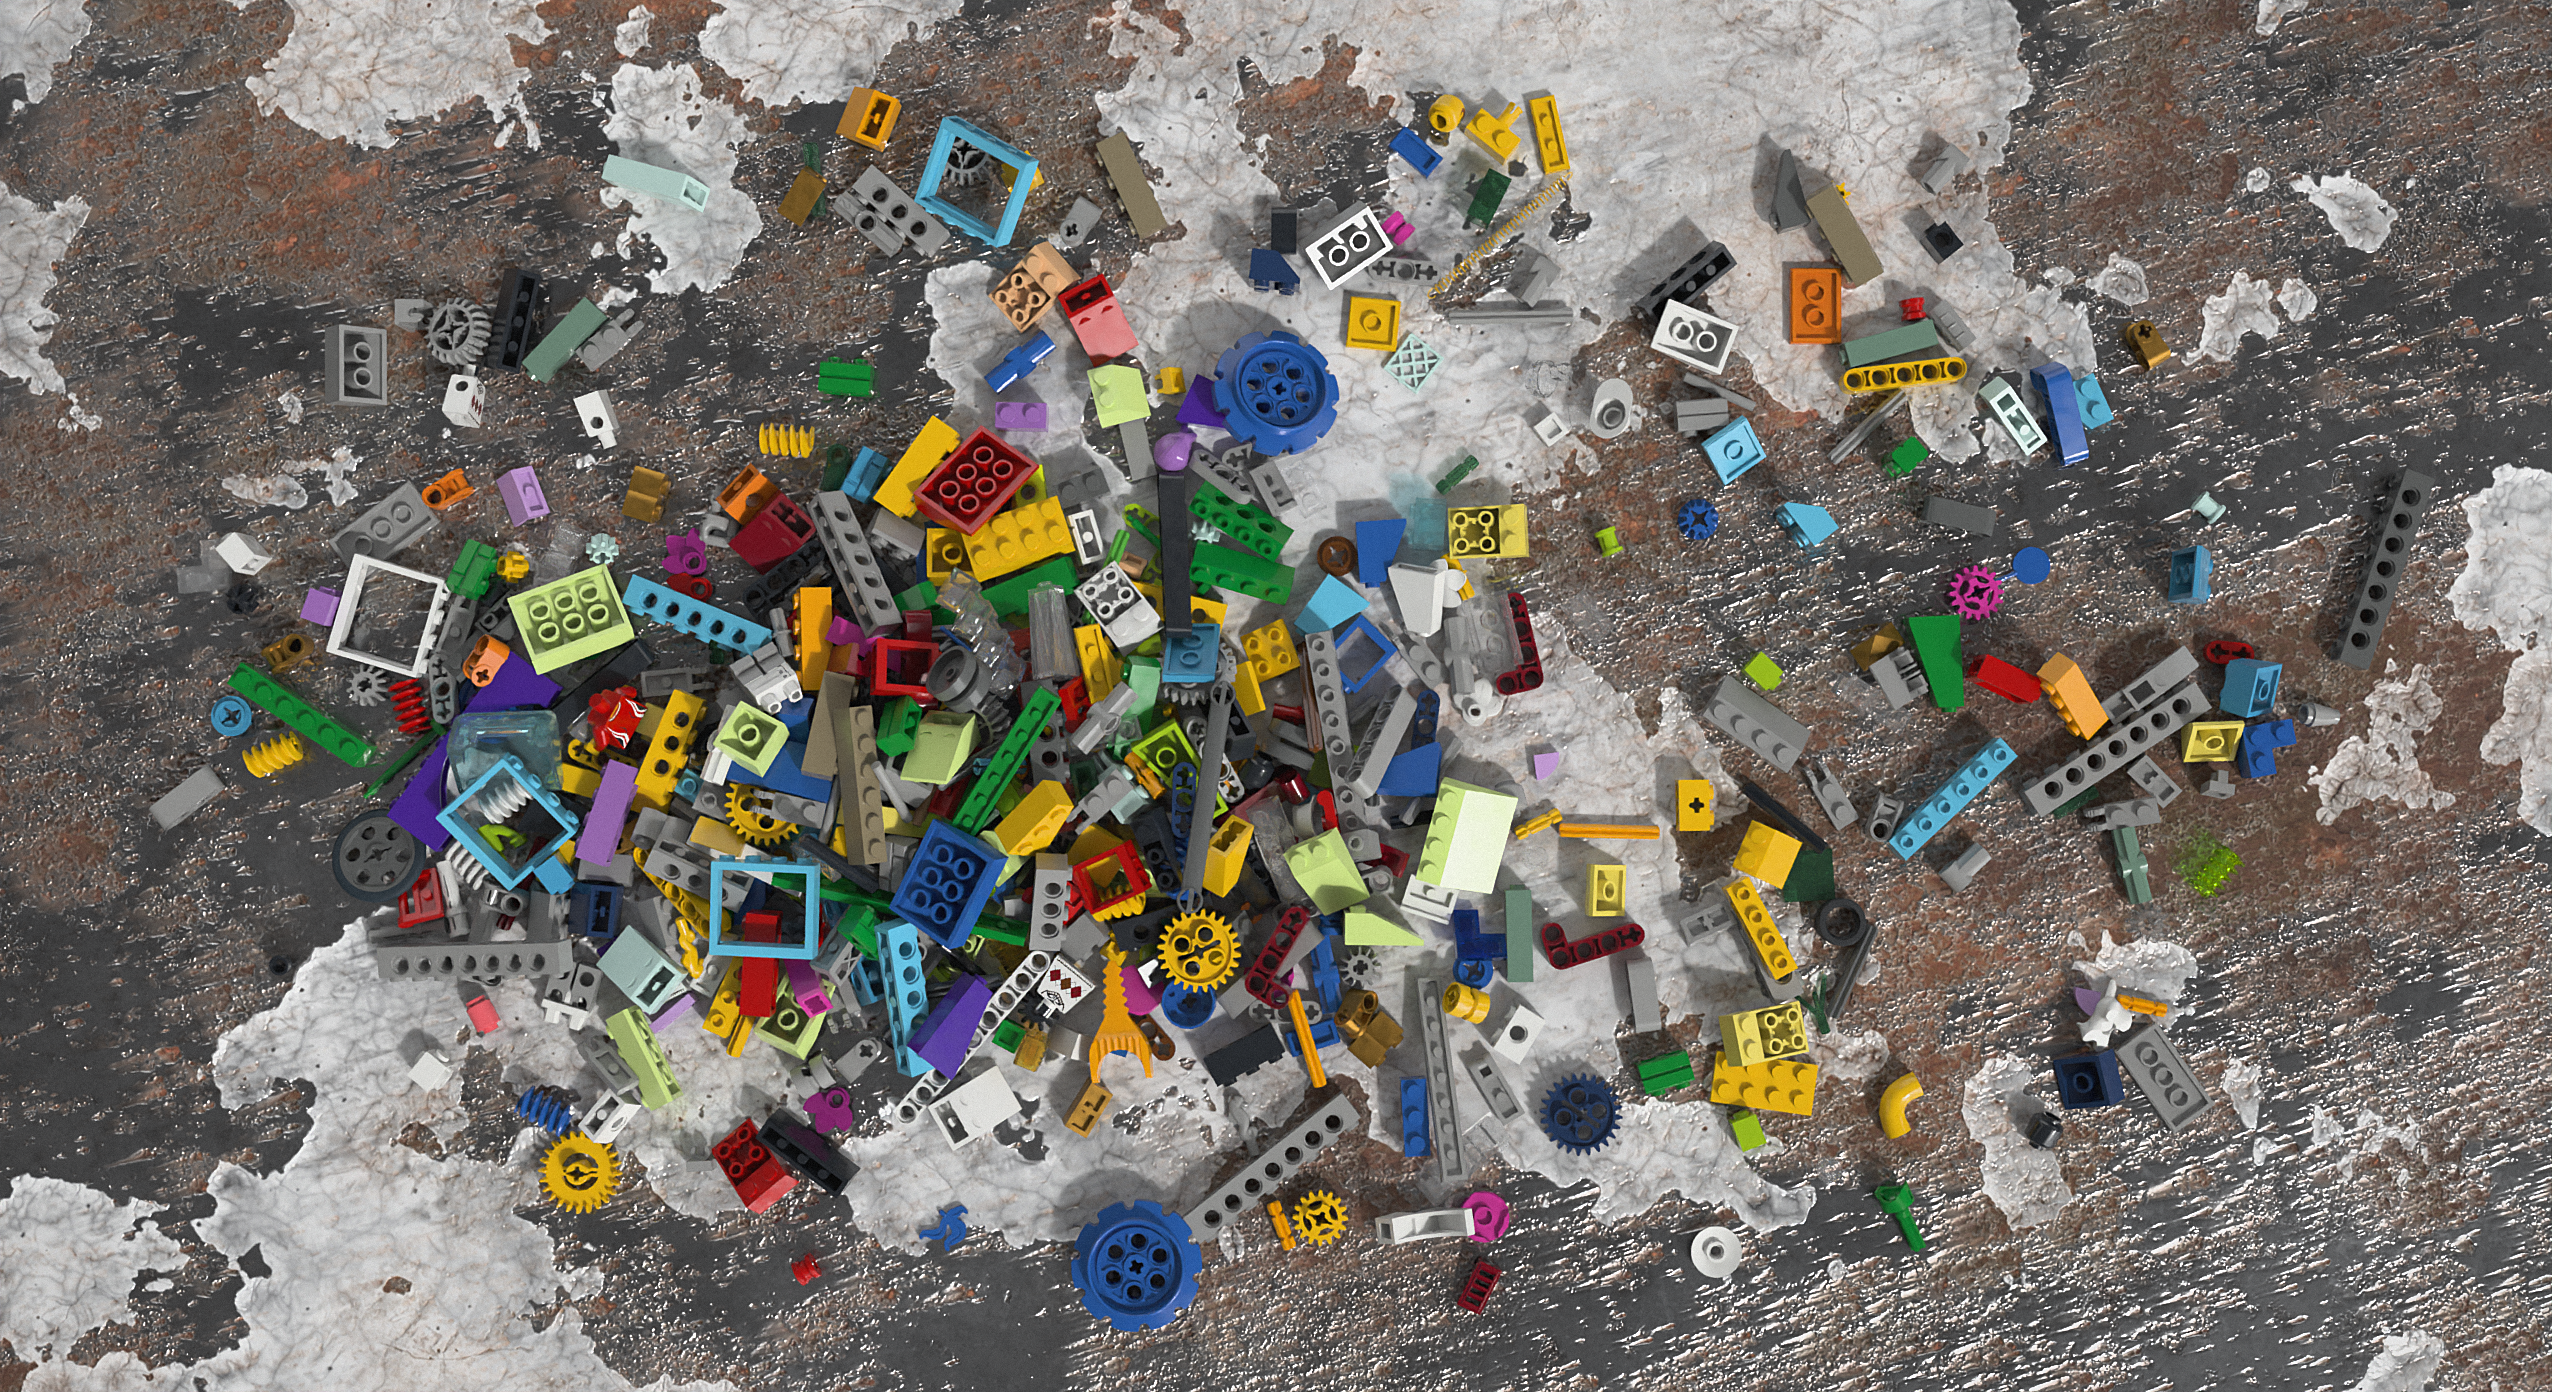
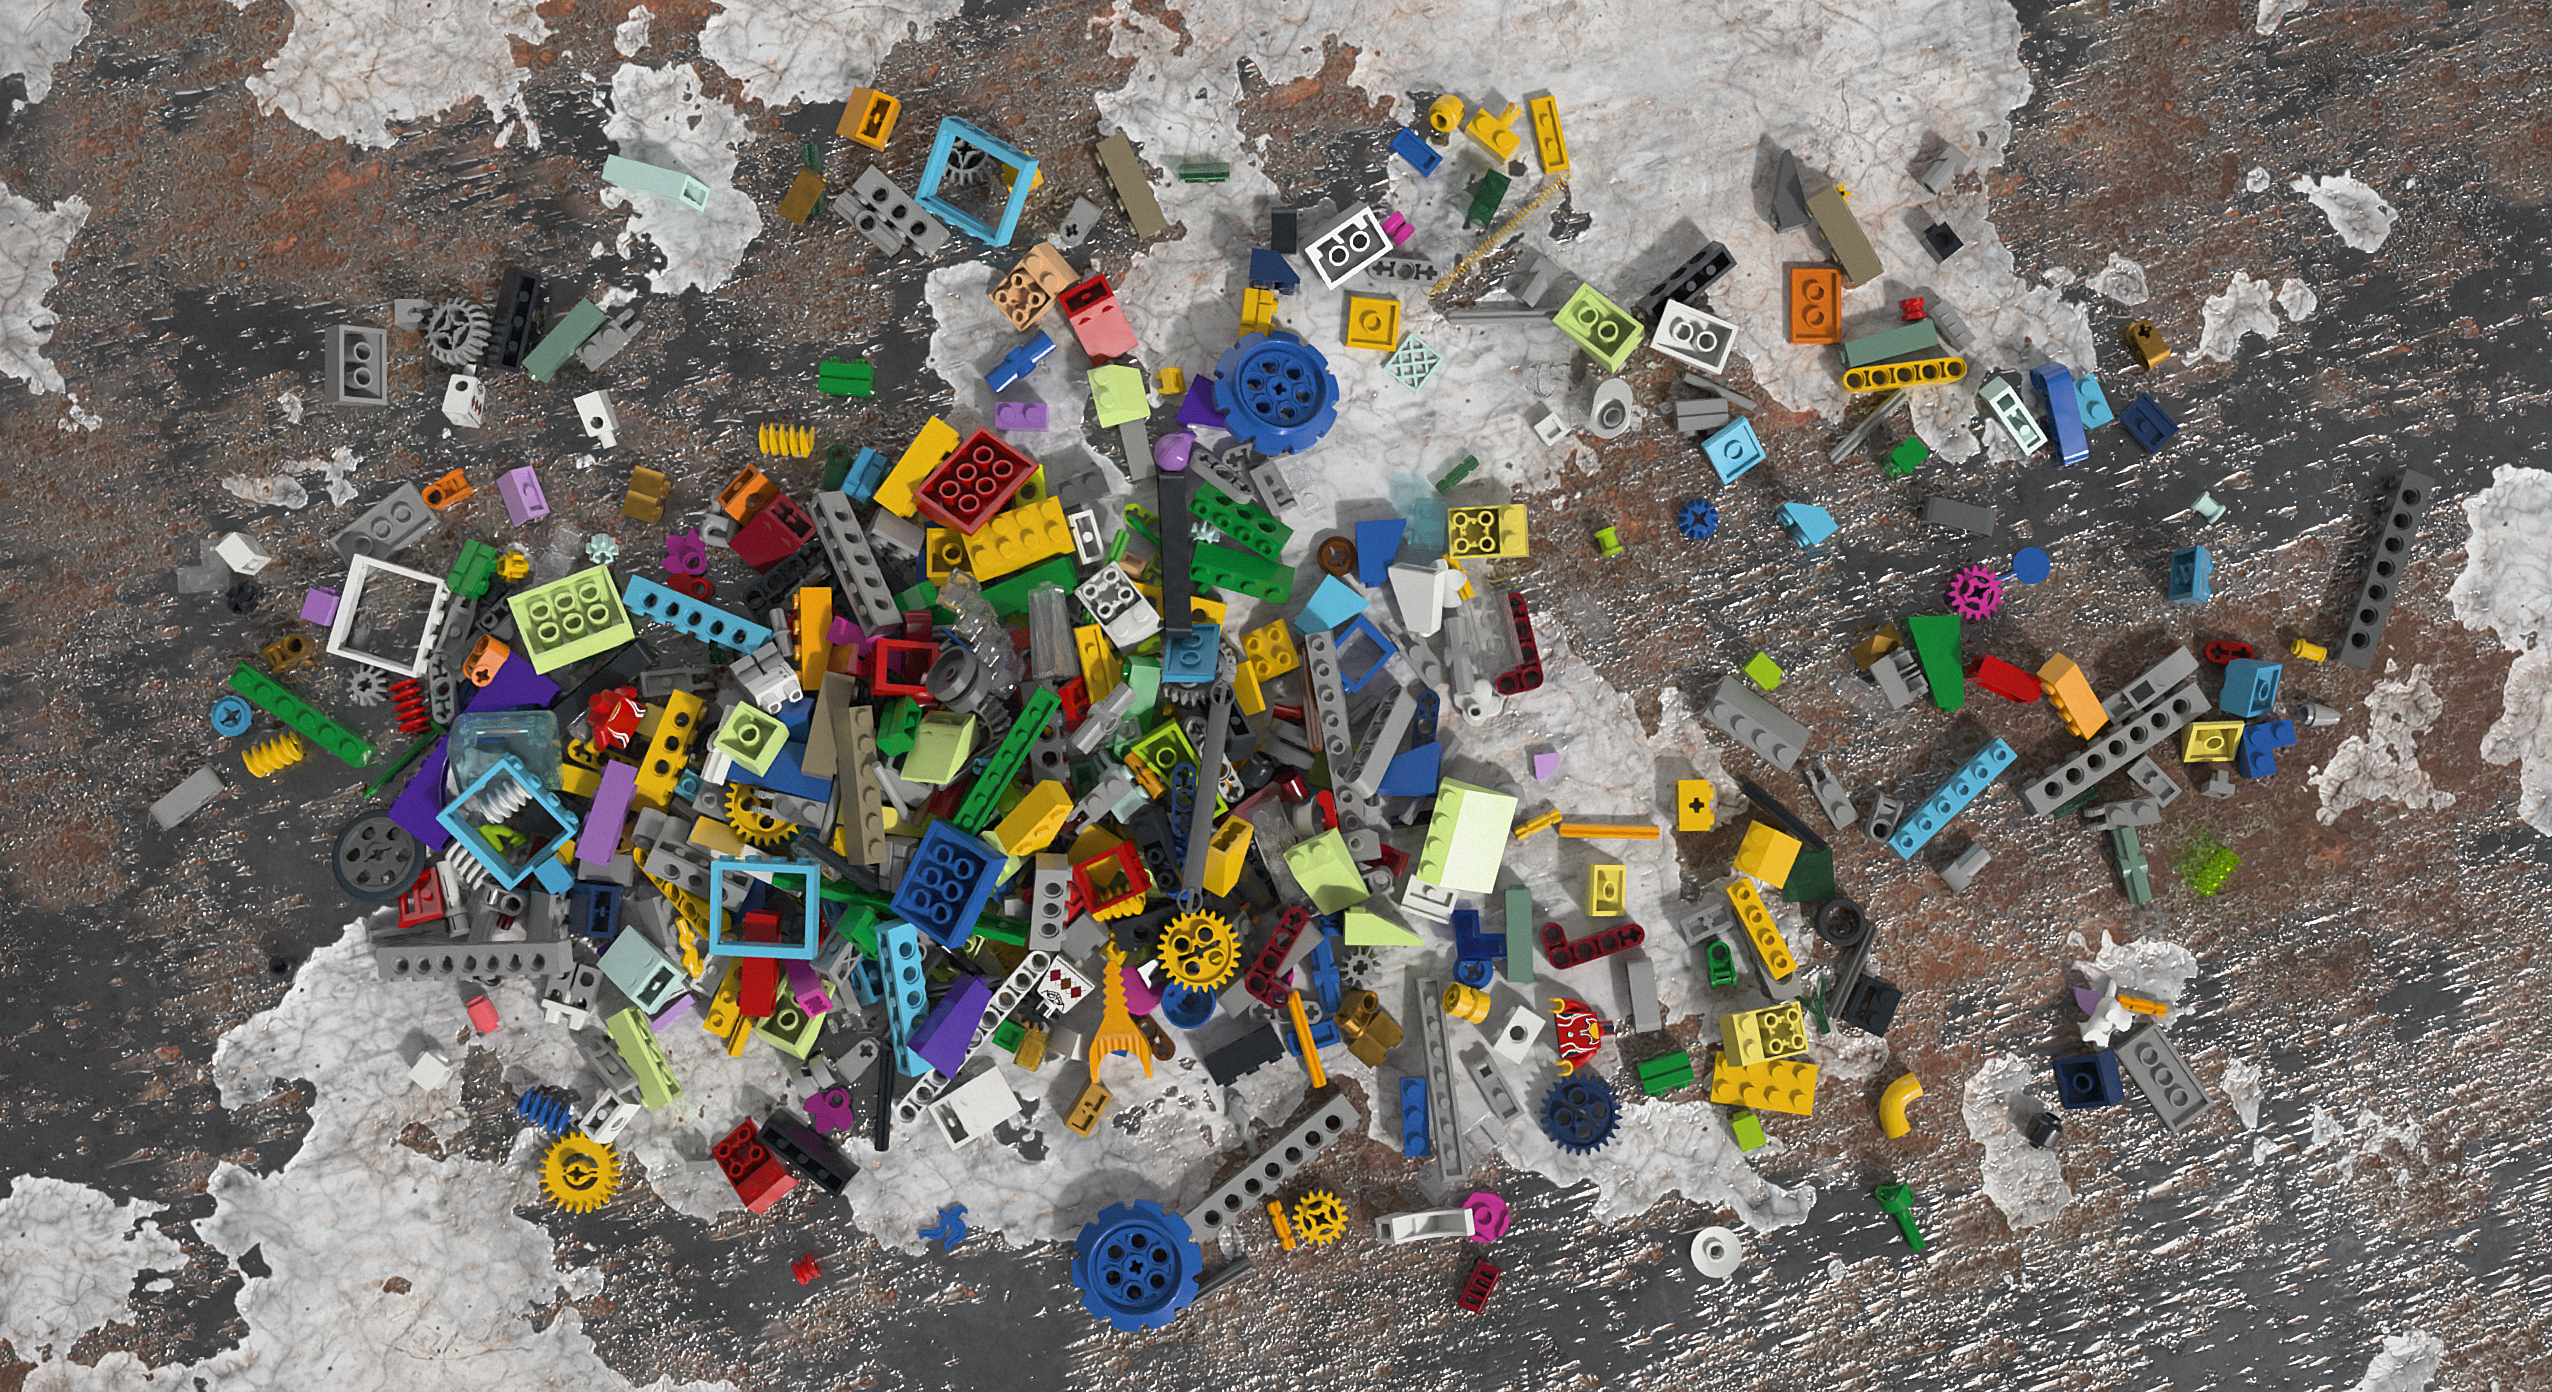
none -> black axle [874,1050,894,1152]
none -> dark grey axle [1175,1257,1254,1314]
none -> clear green slope [1179,163,1230,183]
none -> yellow brick [1238,288,1279,339]
none -> red torso [1547,997,1614,1076]
none -> yellowish green slope [1552,282,1645,374]
none -> green piece [1704,939,1737,990]
none -> black plate [1840,973,1903,1038]
none -> dark blue plate [2116,392,2180,455]
none -> yellow pin [2290,638,2327,663]

